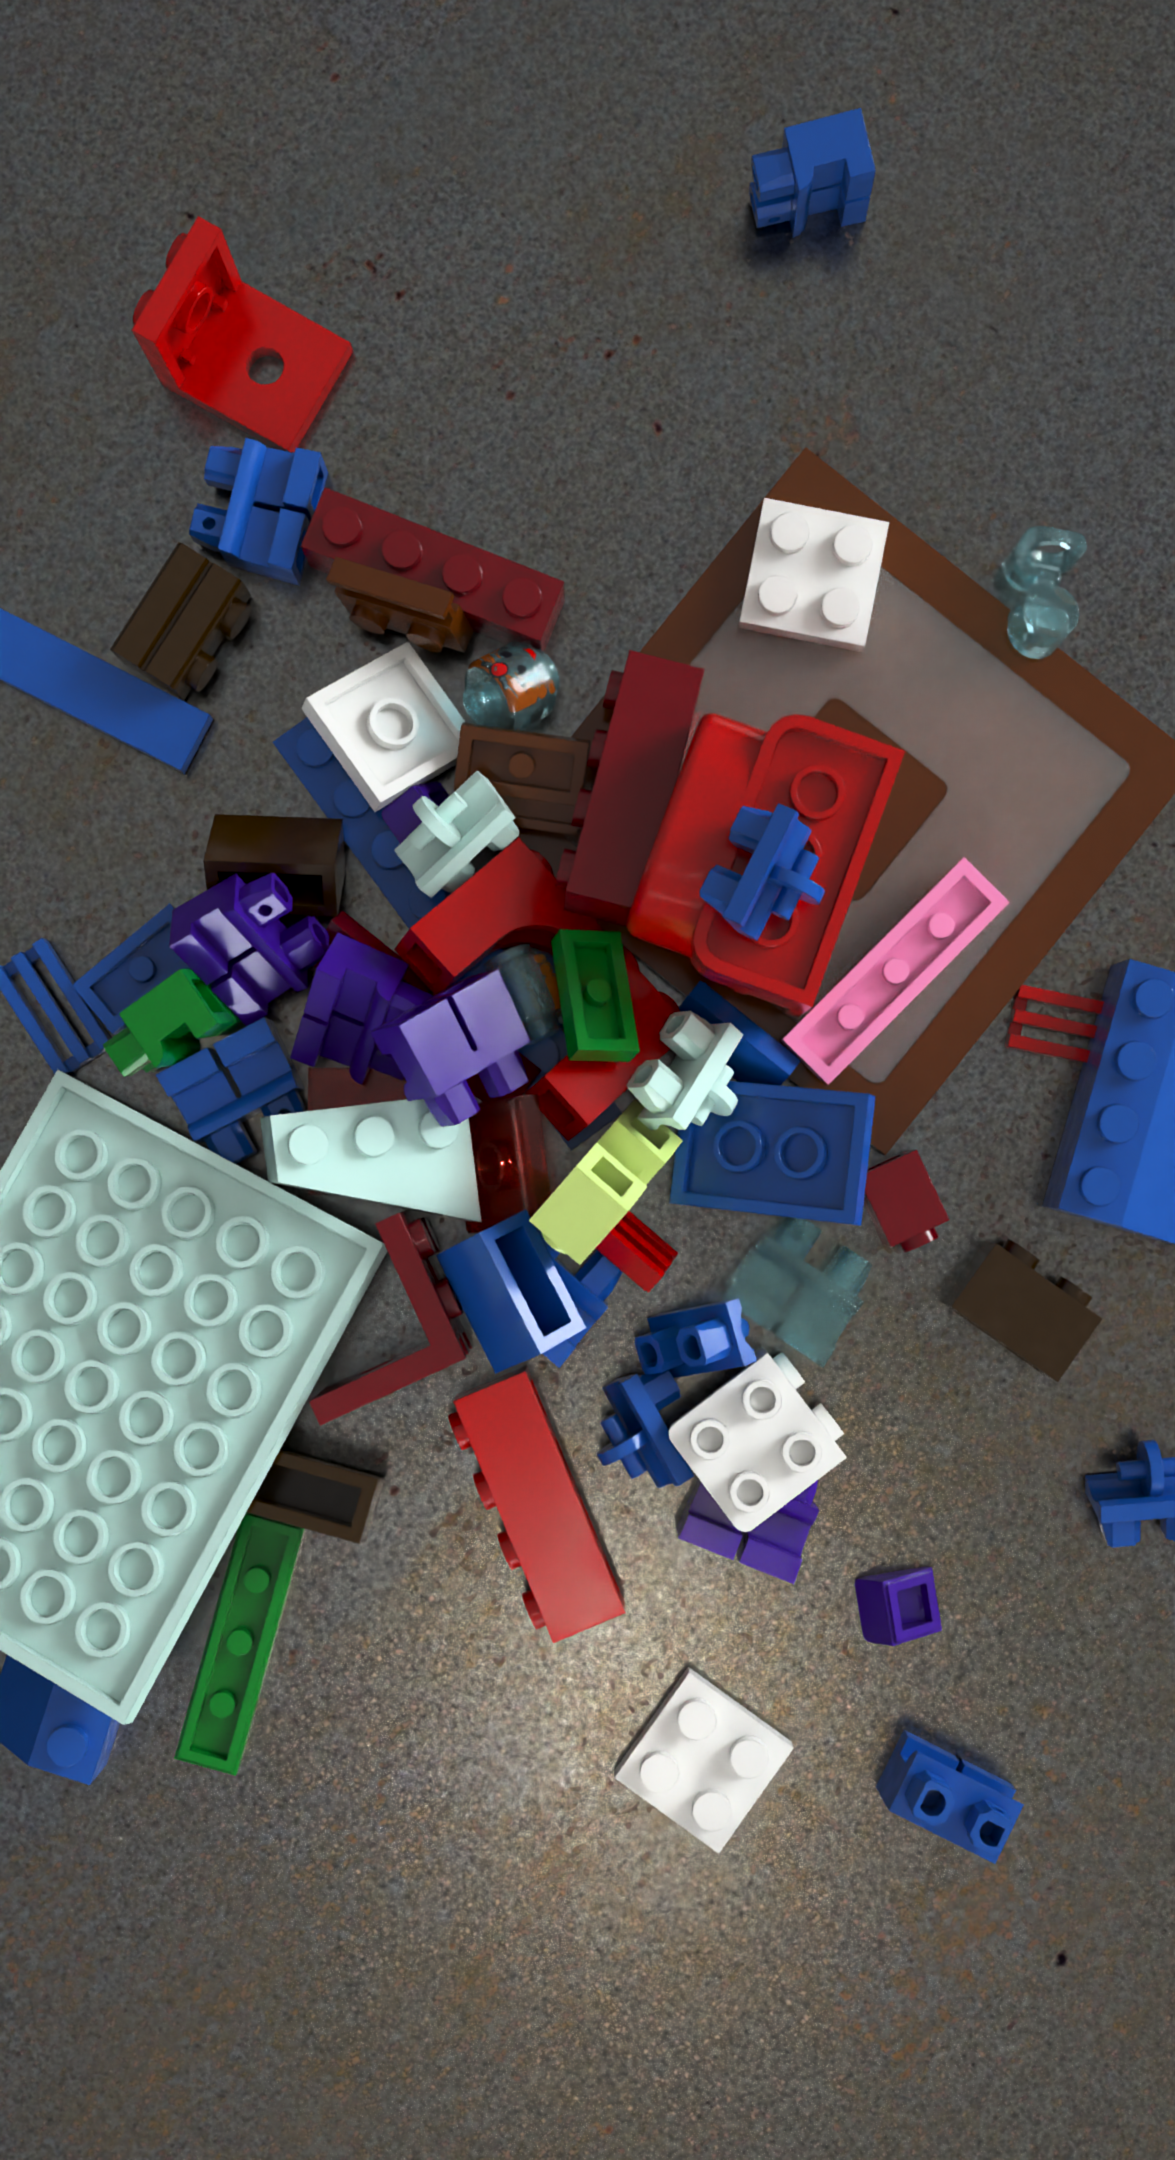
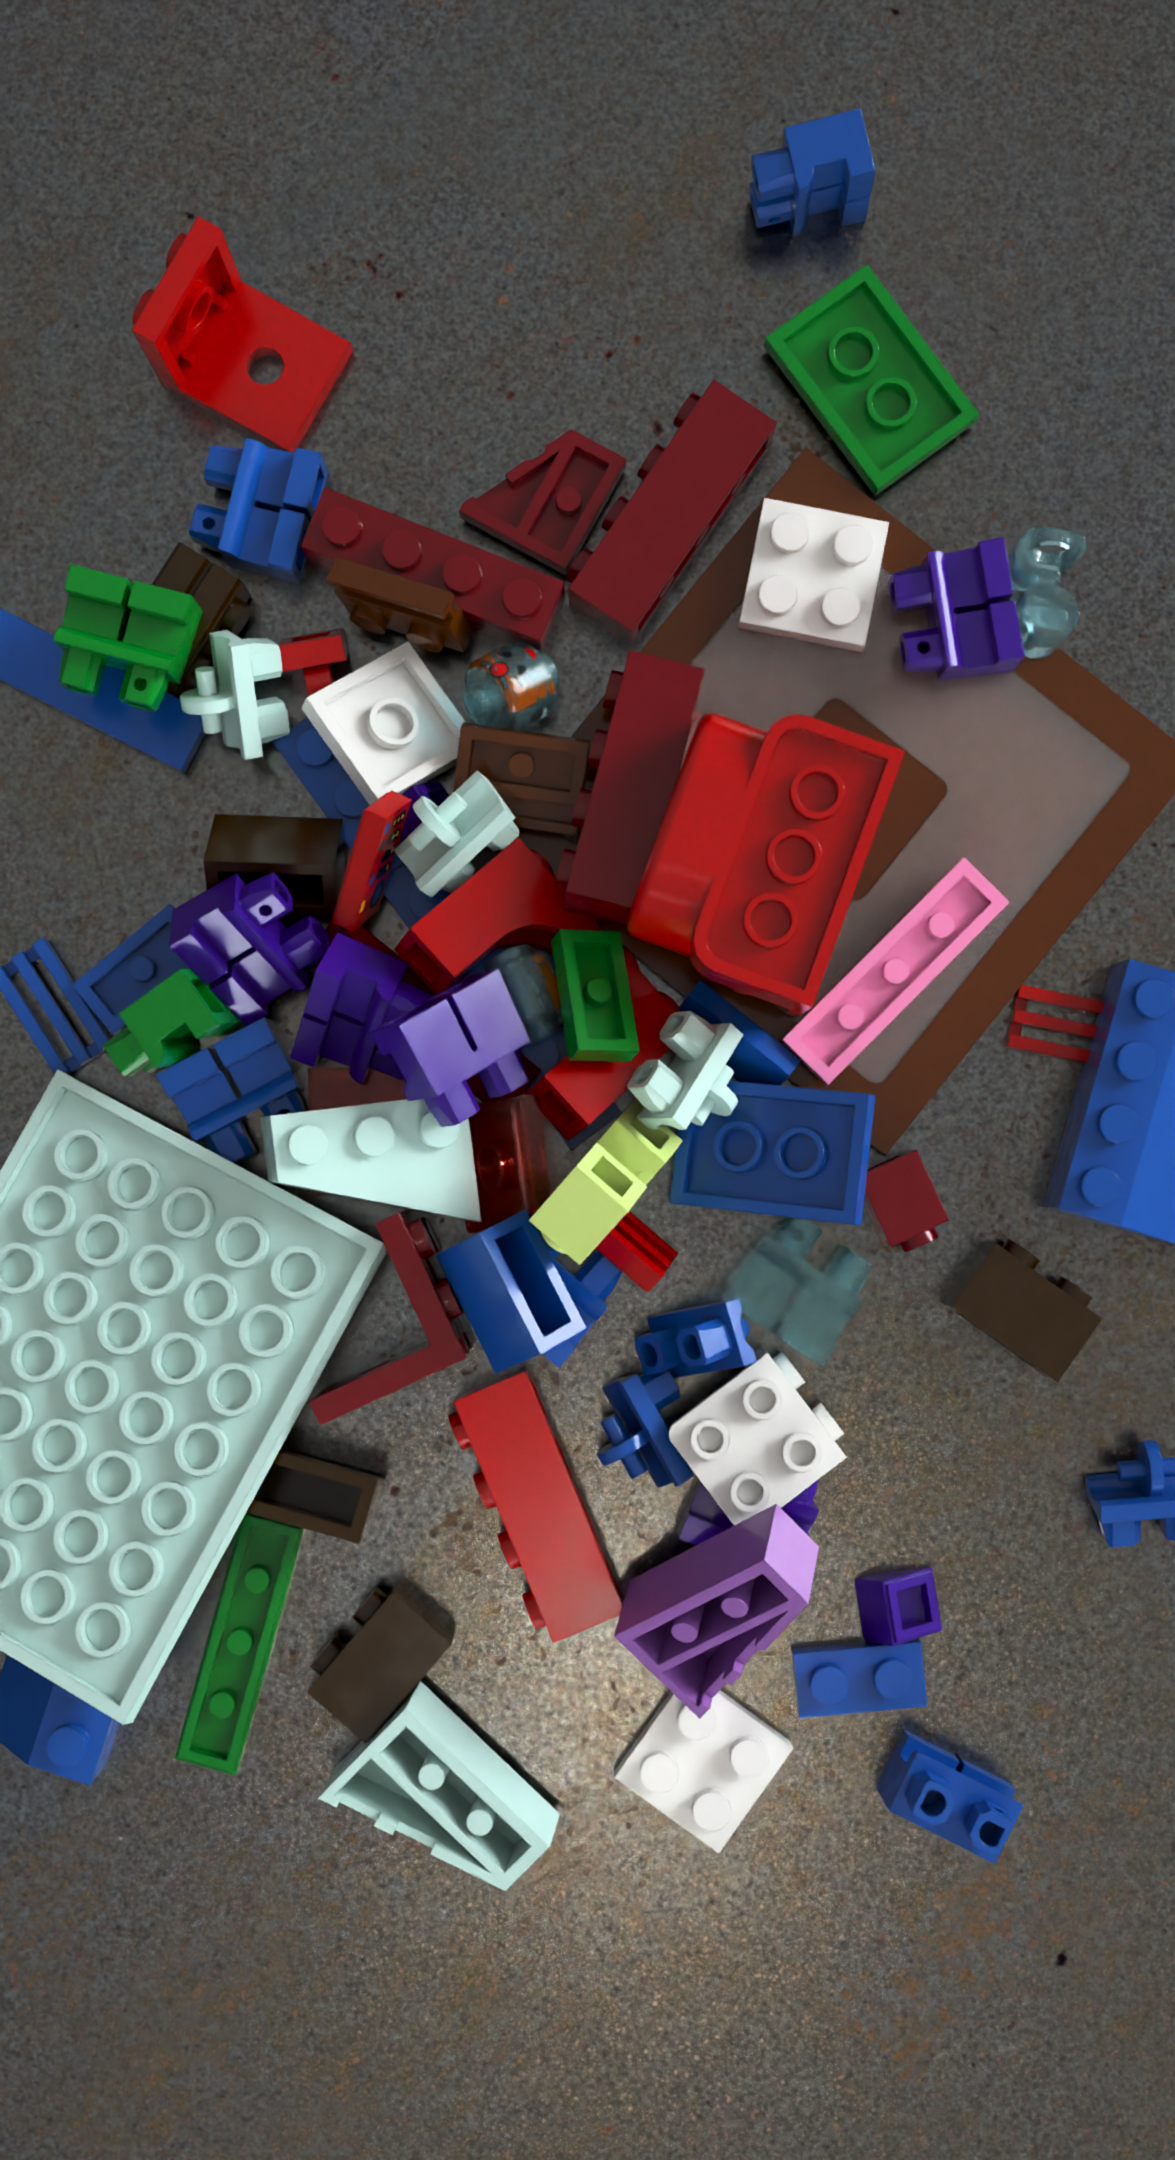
blue hips [699,803,825,941] -> none
none -> green hips [53,564,203,712]
none -> light aqua hips [180,630,290,760]
none -> red tile [278,628,348,696]
none -> dark brown brick [307,1581,455,1744]
none -> light aqua wedge [318,1681,560,1891]
none -> red tile [332,790,412,932]
none -> dark red wing [459,429,627,575]
none -> dark red brick [565,379,777,646]
none -> medium lavender wedge [614,1504,819,1719]
none -> green plate [763,264,980,496]
none -> blue plate [791,1638,927,1719]
none -> dark purple hips [888,537,1025,681]

